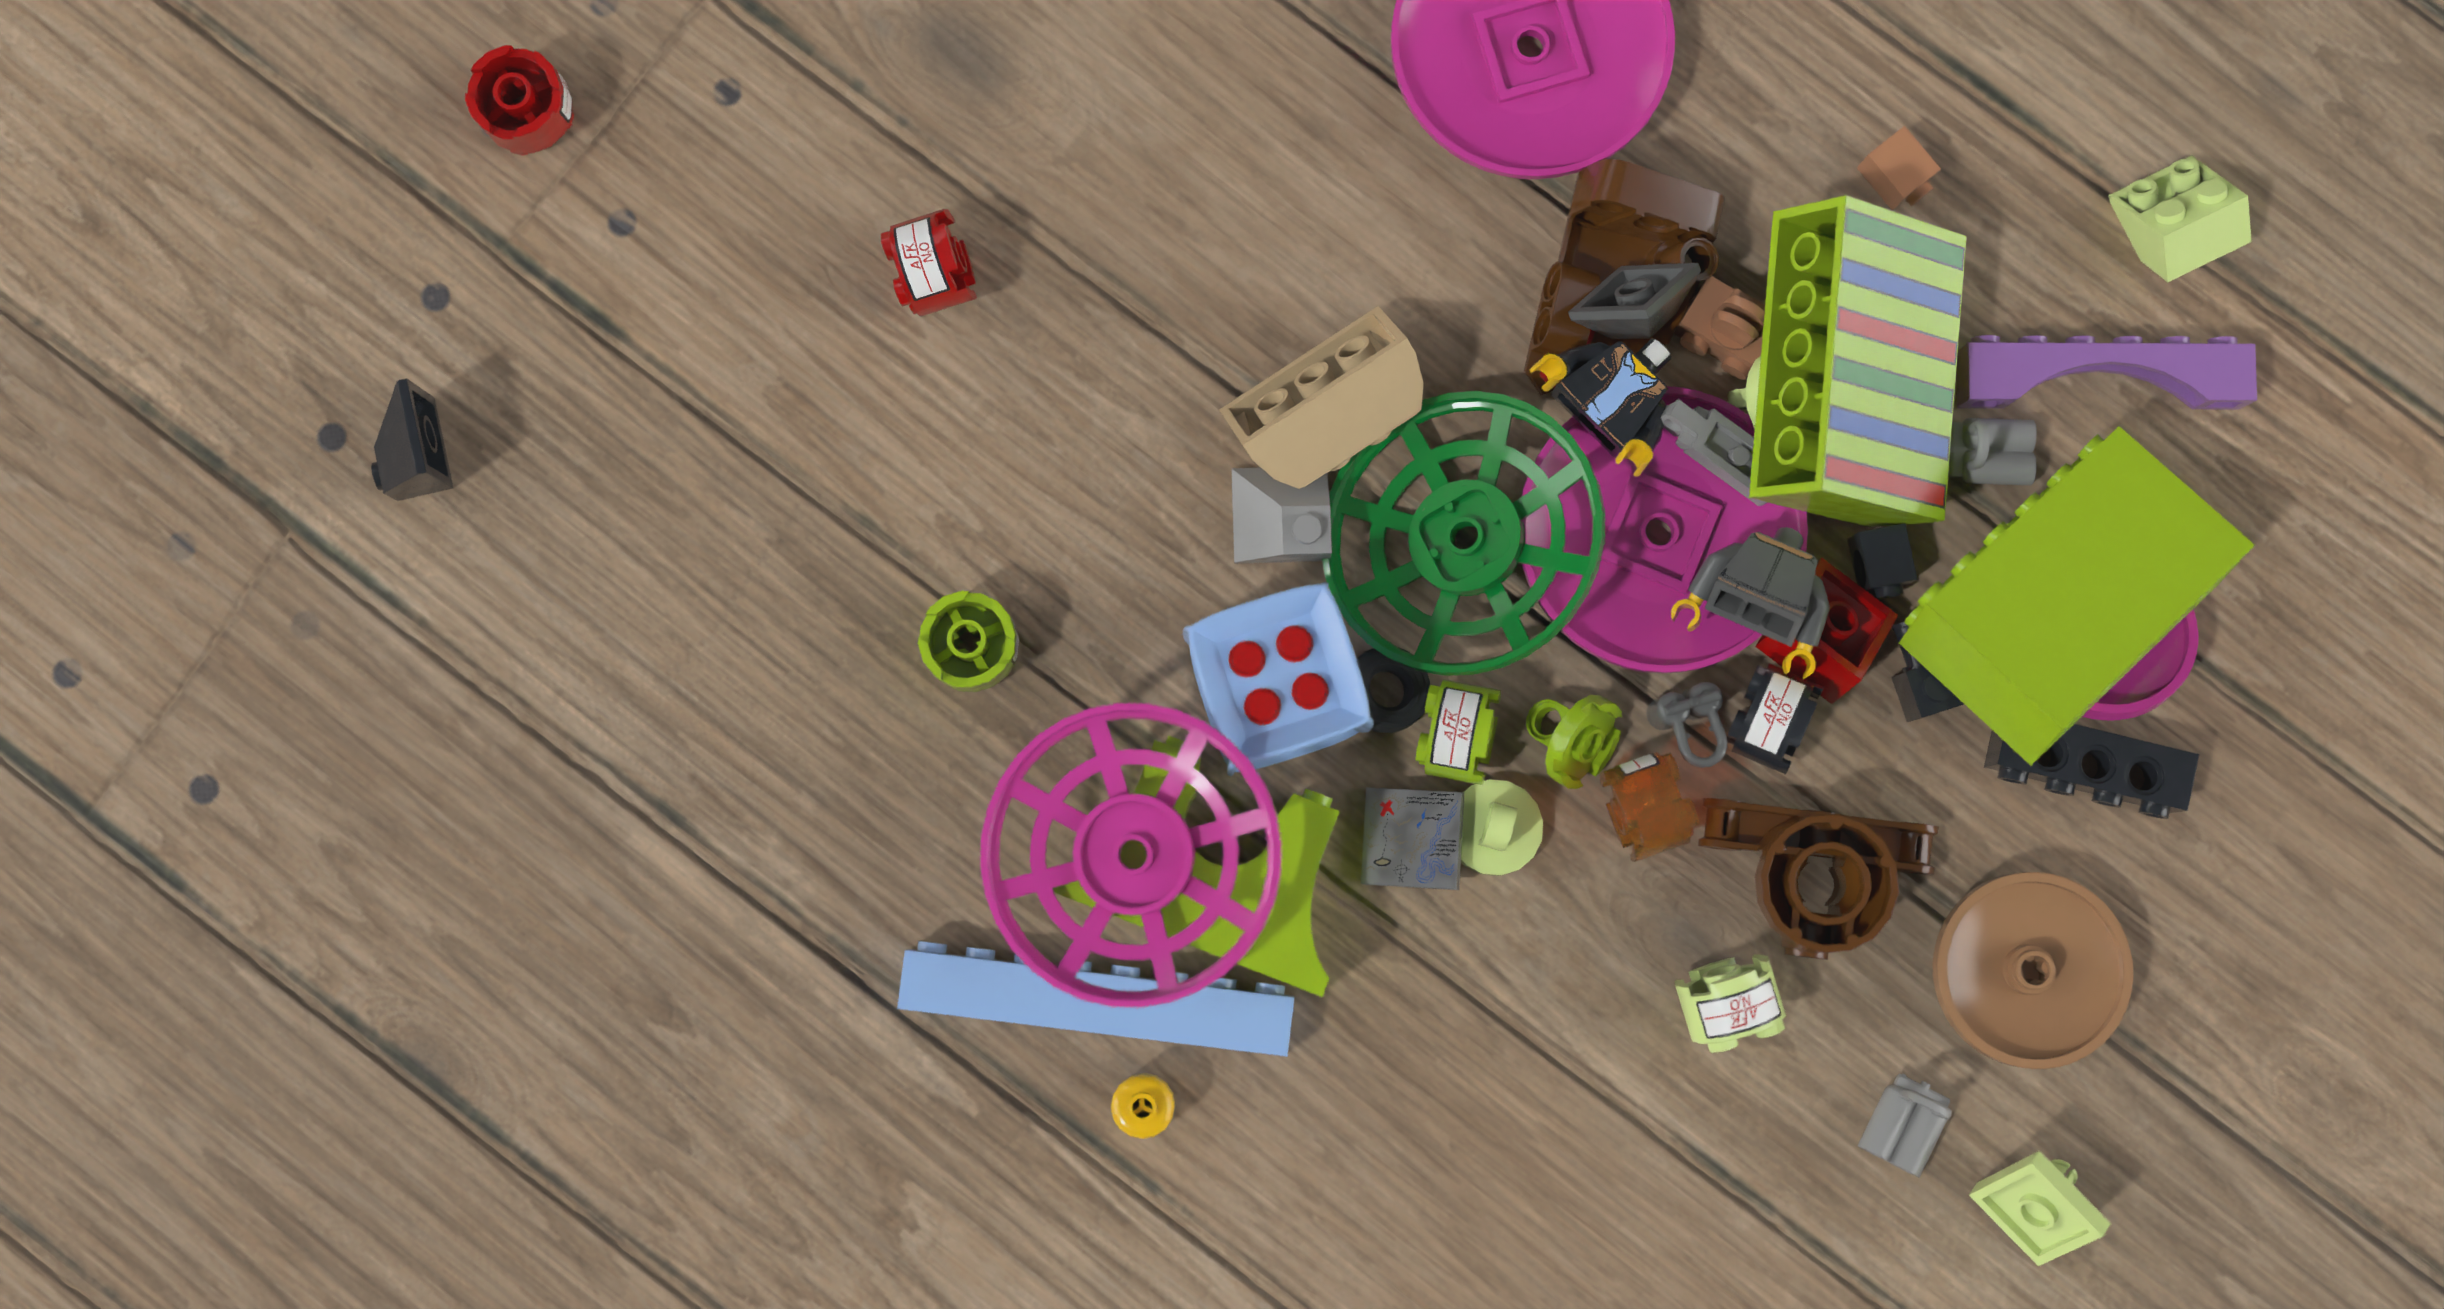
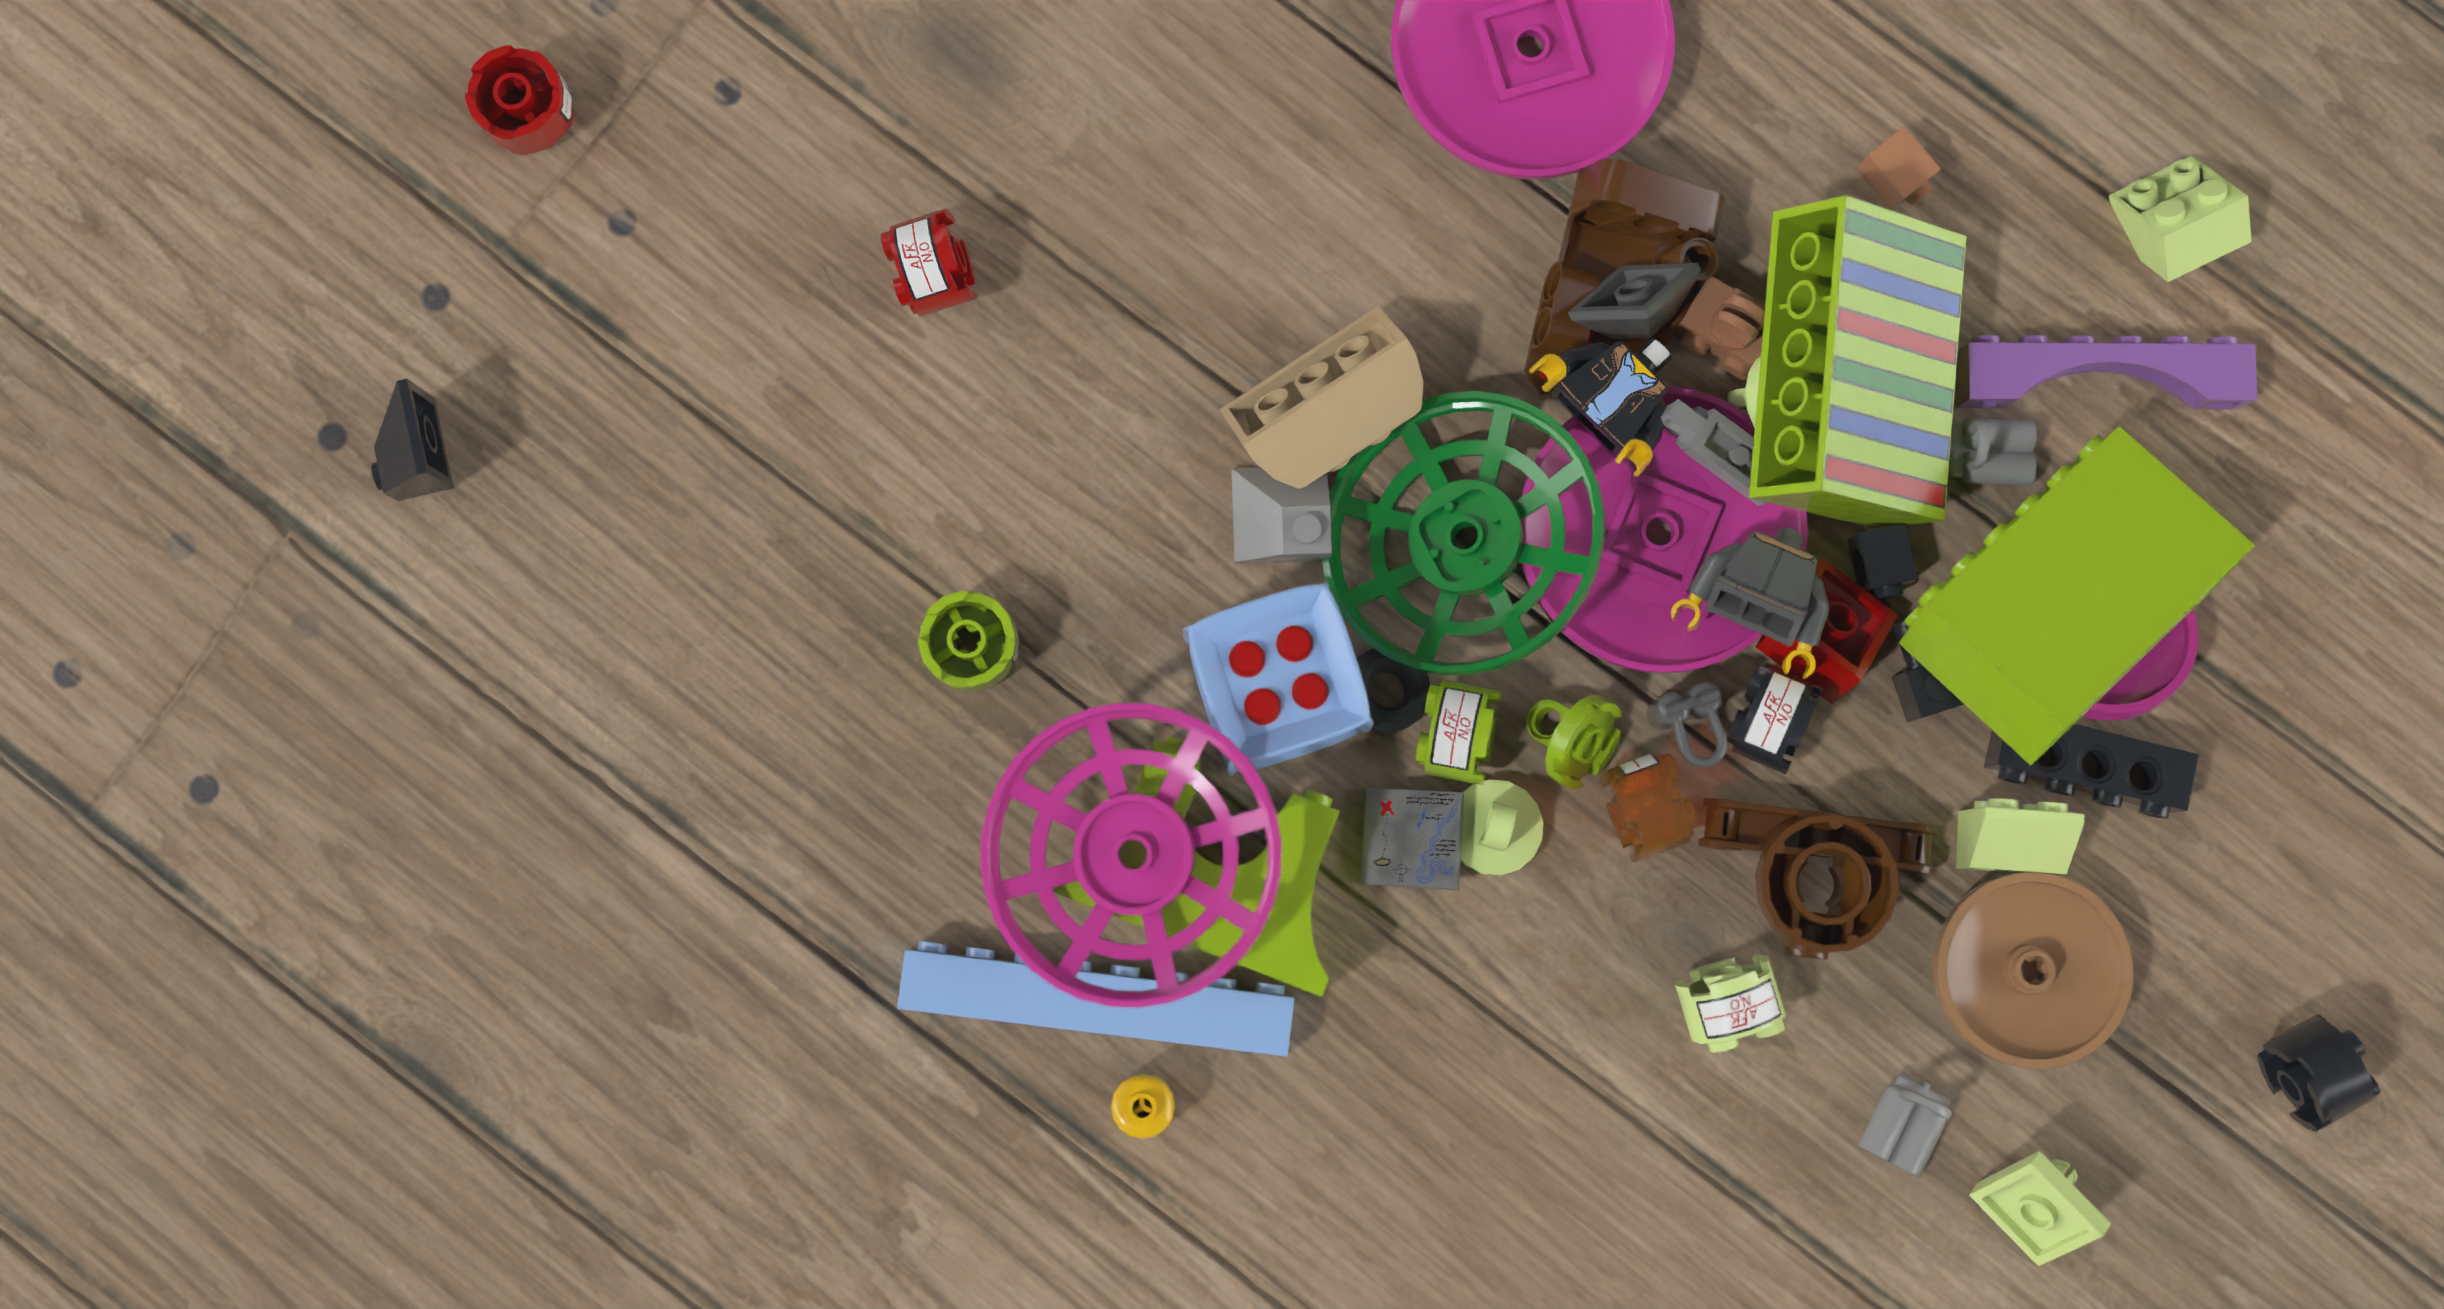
none -> yellowish green slope [1956,799,2085,875]
none -> black brick [2257,1014,2381,1132]

